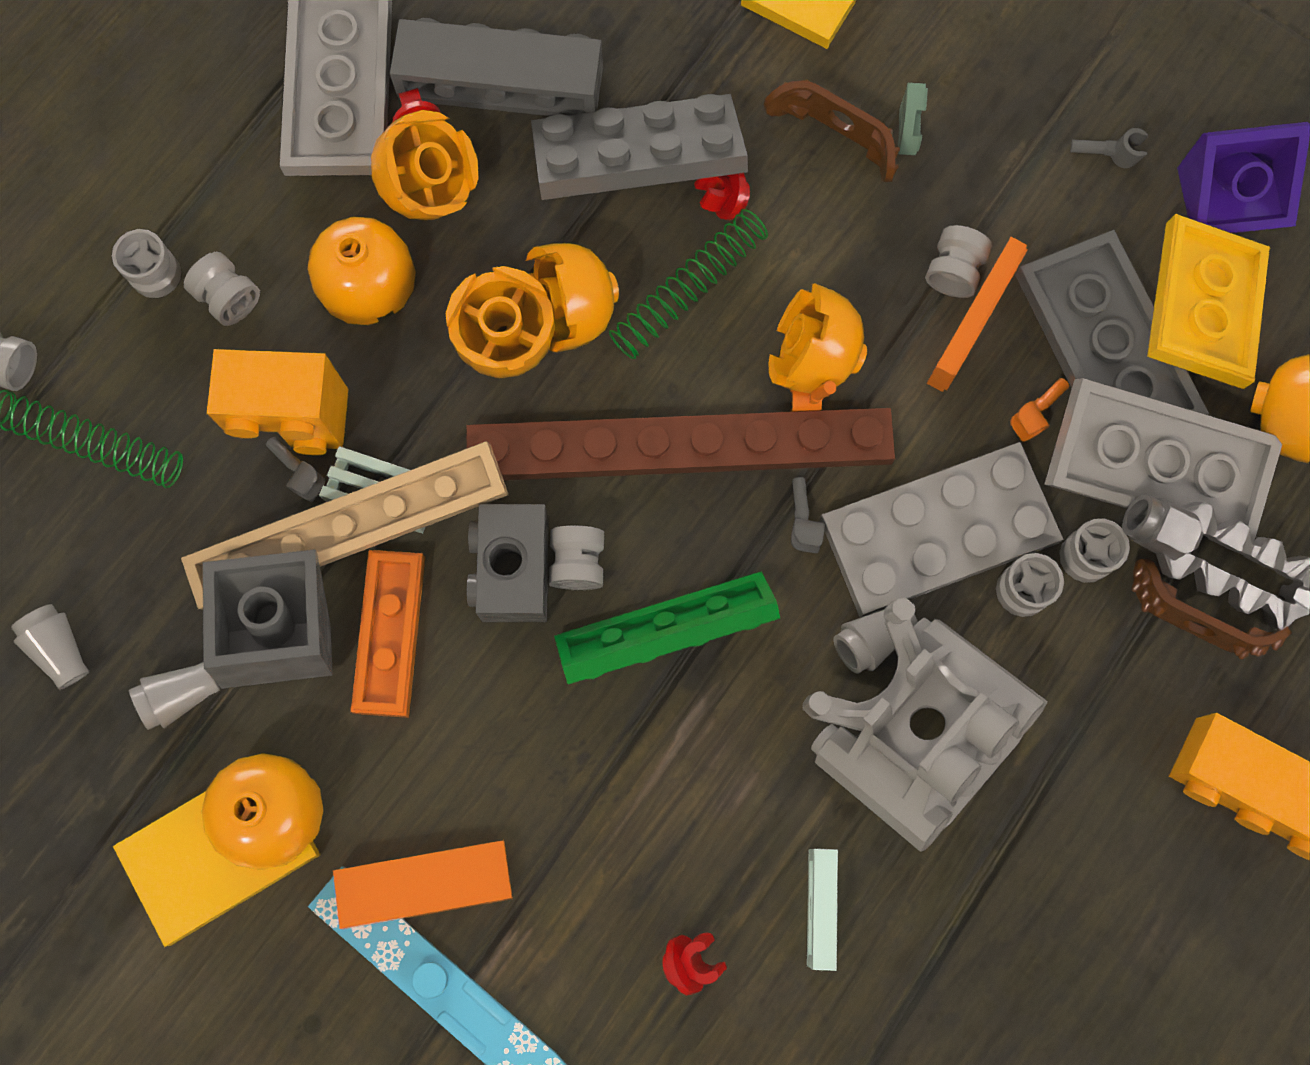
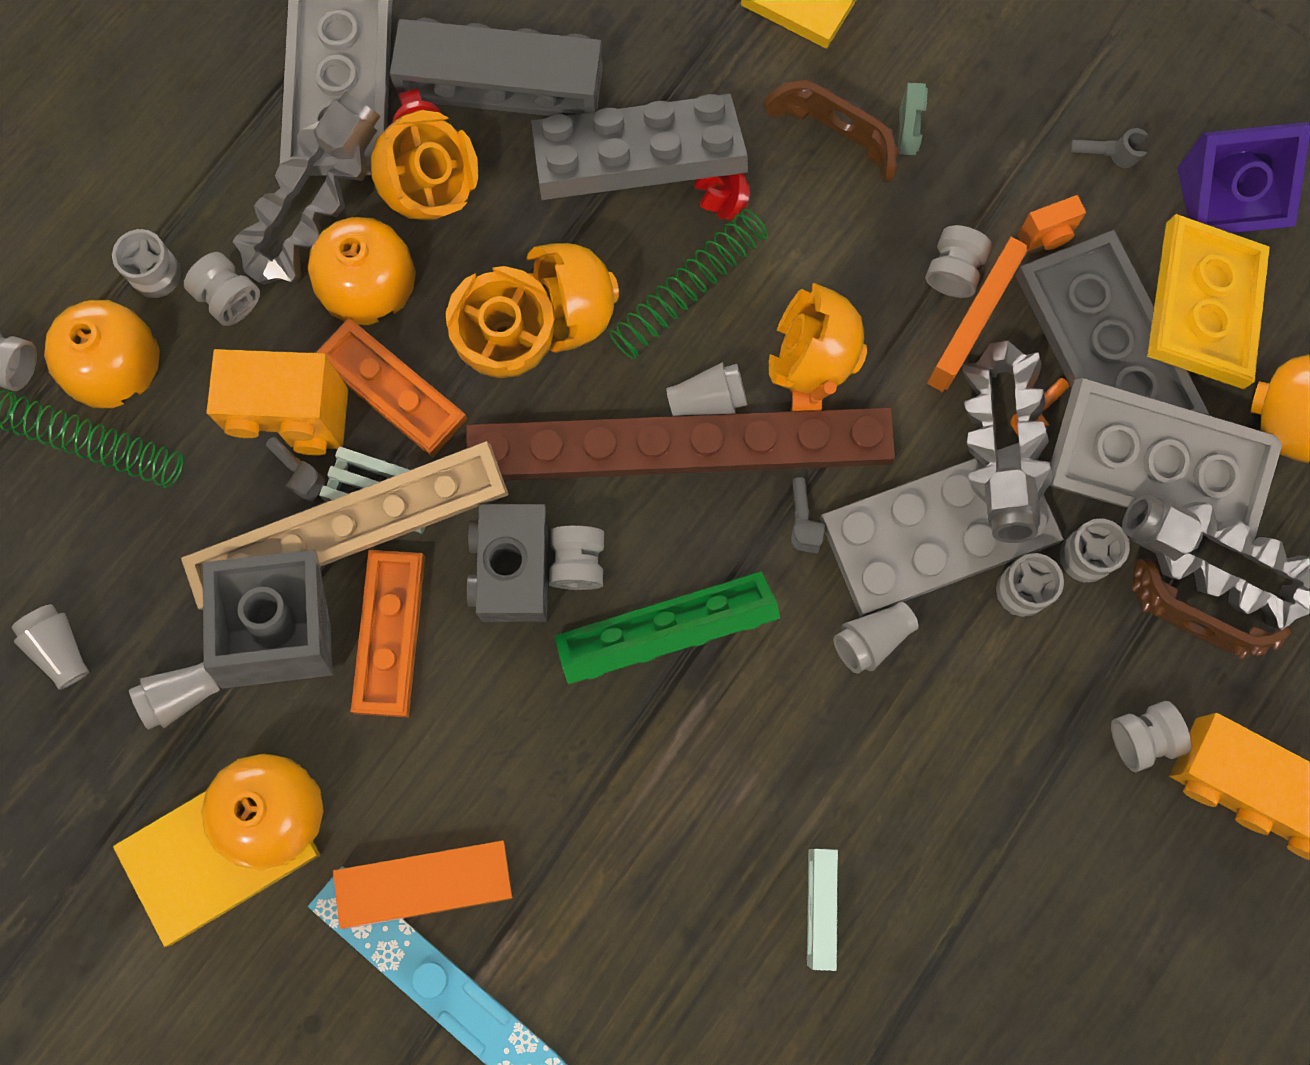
red plate [663,933,727,995] -> none
light grey piece [803,598,1048,852] -> none
none -> light orange cylinder [44,300,160,408]
none -> flat silver sword [233,91,380,284]
none -> orange tile [316,318,468,458]
none -> light grey cone [666,362,748,417]
none -> flat silver sword [962,341,1053,543]
none -> orange plate [1017,195,1086,252]
none -> light grey wheel [1111,701,1191,772]

